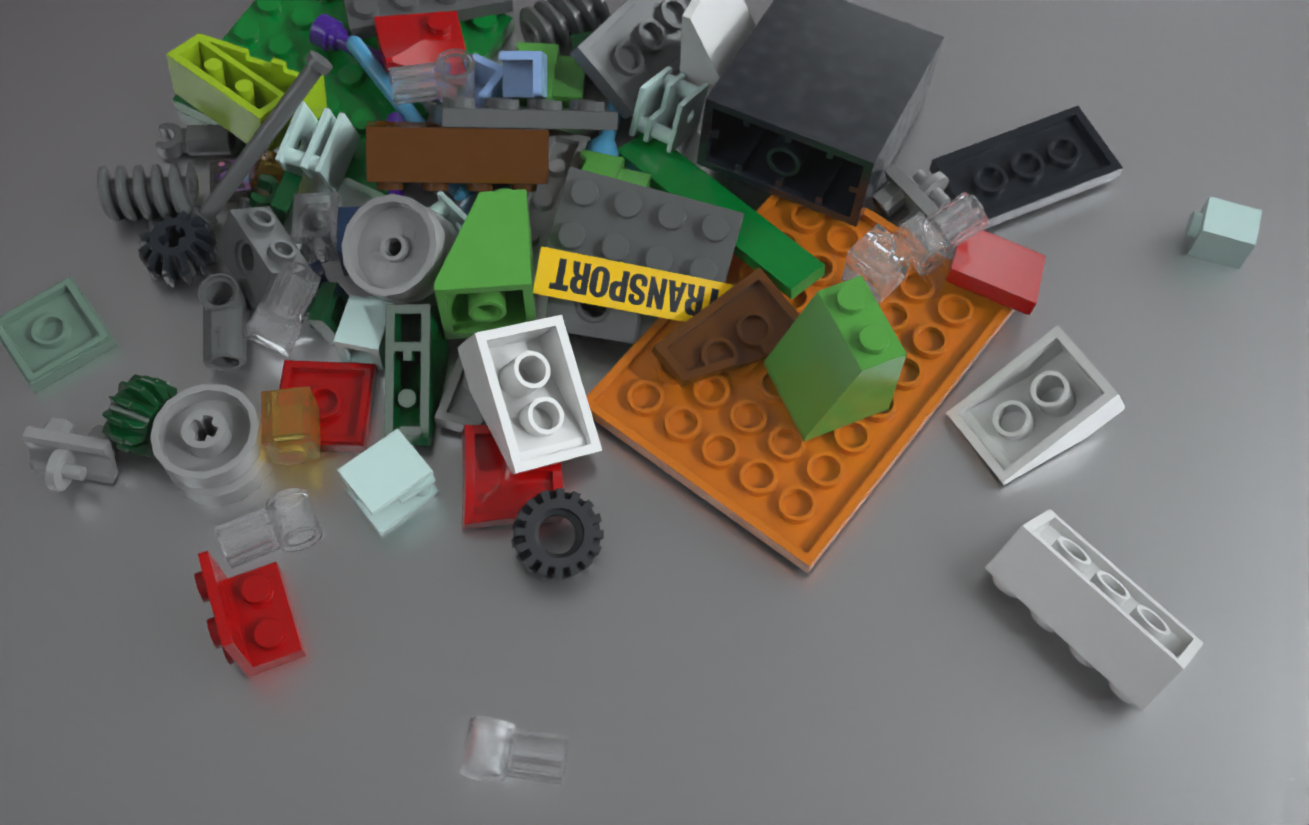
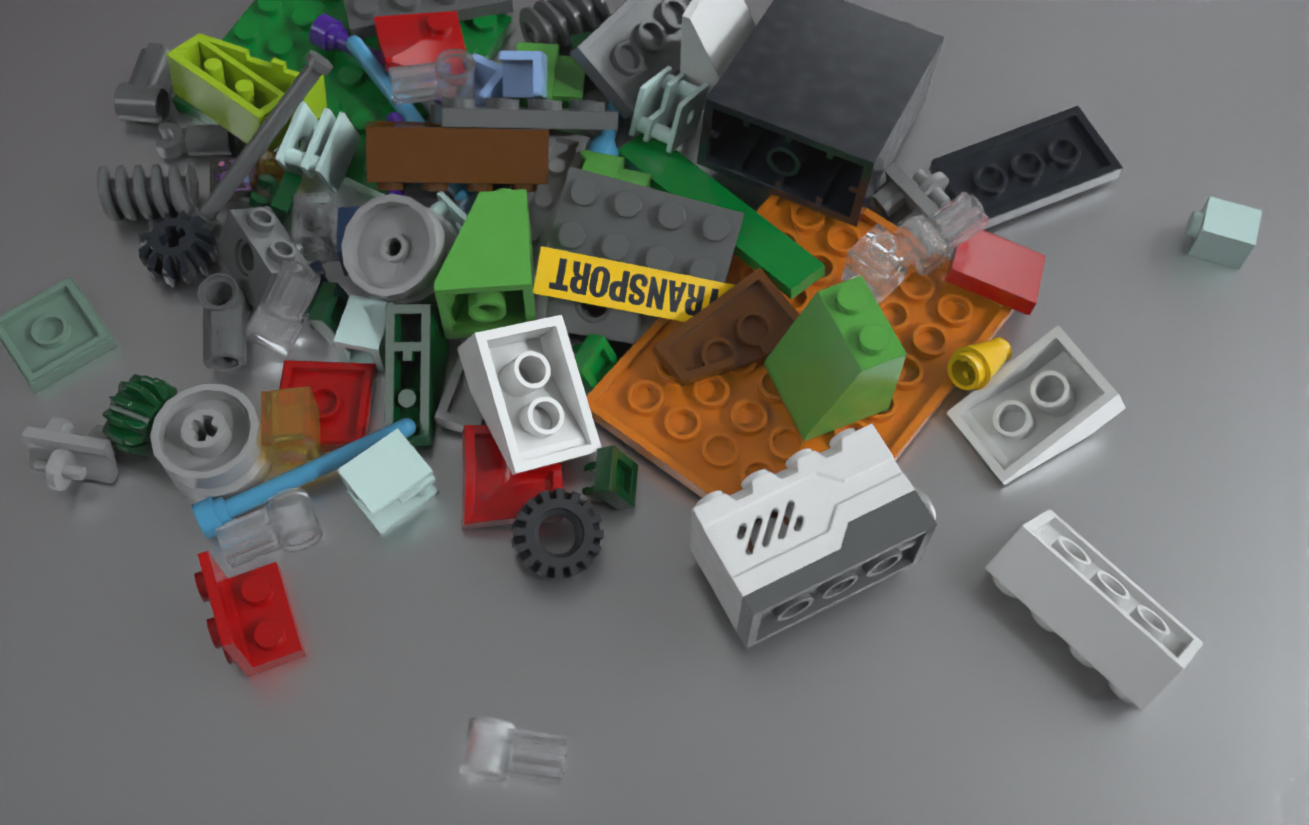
none -> dark grey piece [114,43,172,125]
none -> dark azure piece [192,418,416,539]
none -> green tile [572,333,619,396]
none -> dark green tile [582,445,638,510]
none -> white piece [689,424,937,649]
none -> yellow cone [947,337,1012,390]

